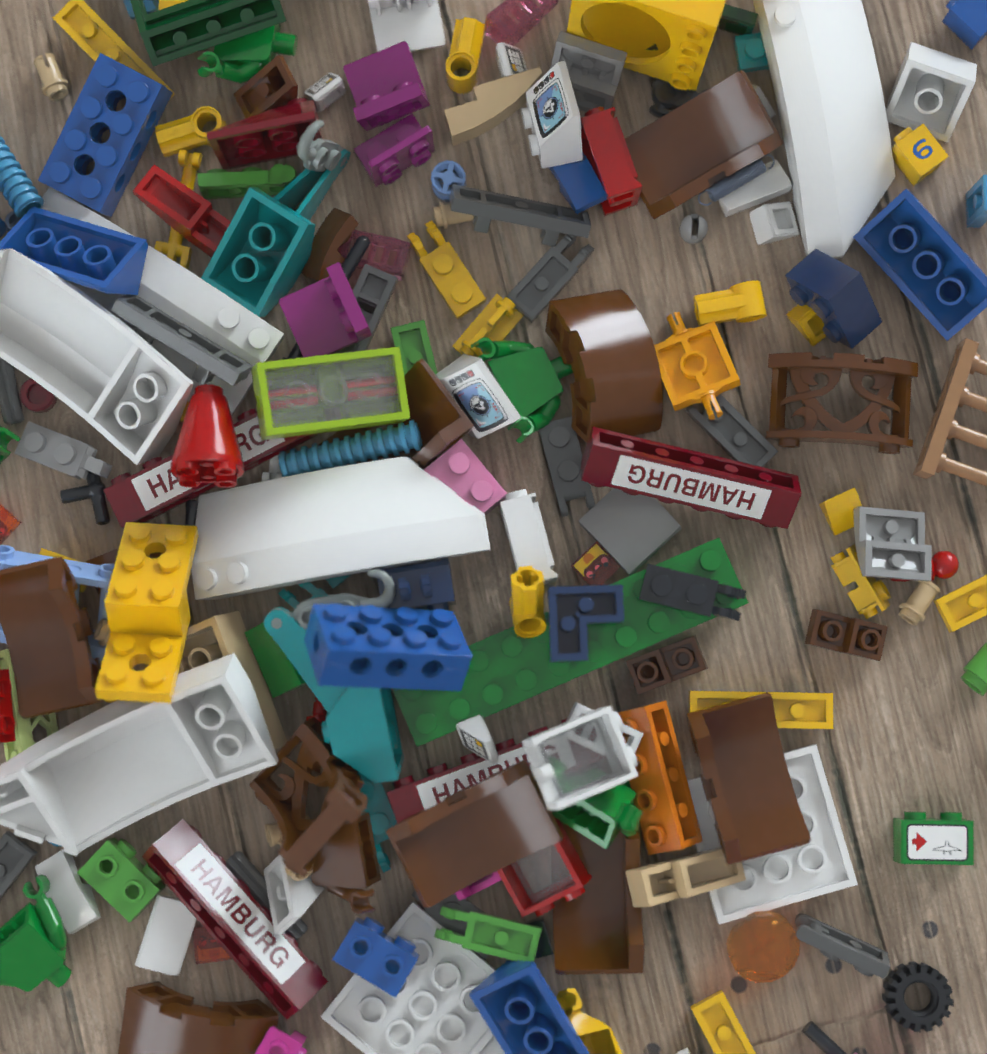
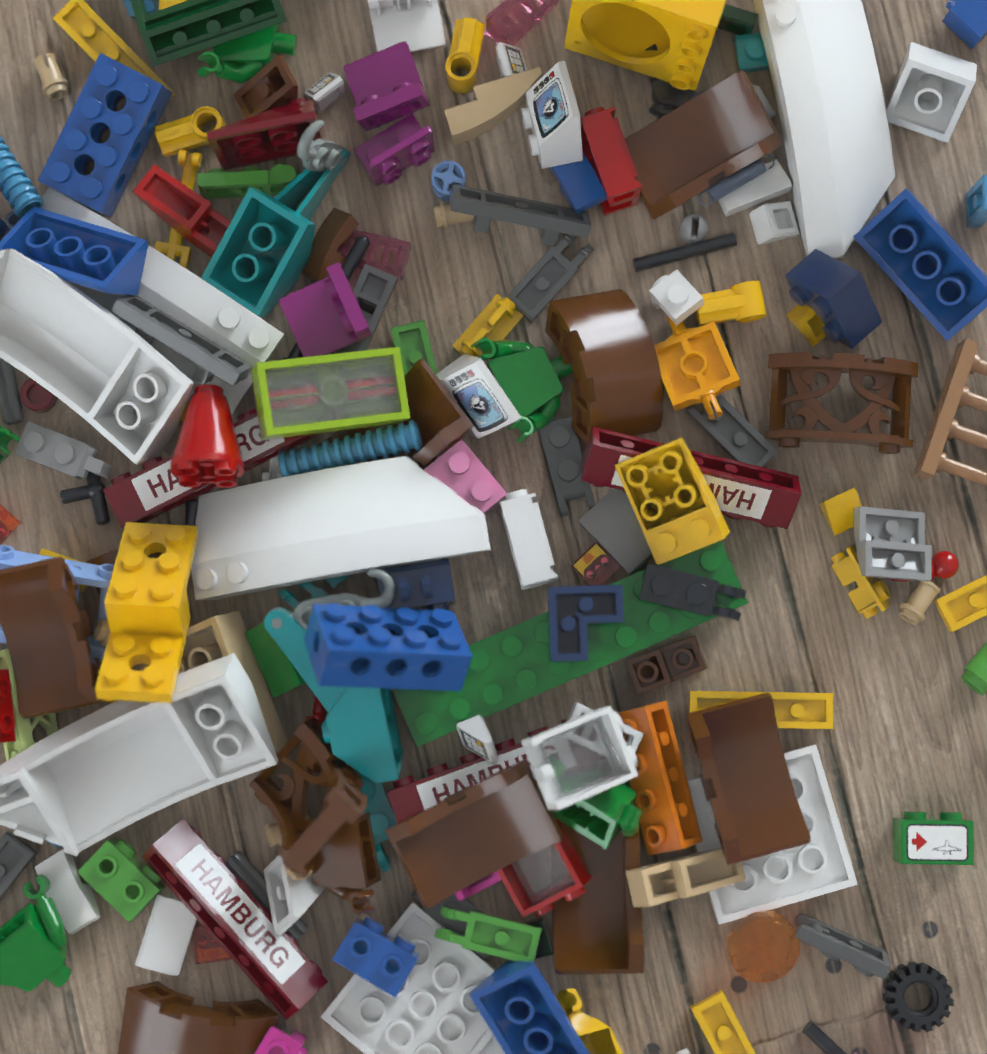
yellow hinge [407,220,486,320] -> none
yellow piece [509,565,547,638] -> none
light grey slope [549,31,627,112] -> none
reddish brown slope [805,609,888,661] -> none
yellow brick [892,124,949,186] -> none
none -> yellow slope [615,437,730,565]
none -> black bar [632,232,737,272]
none -> white bracket [649,269,704,325]

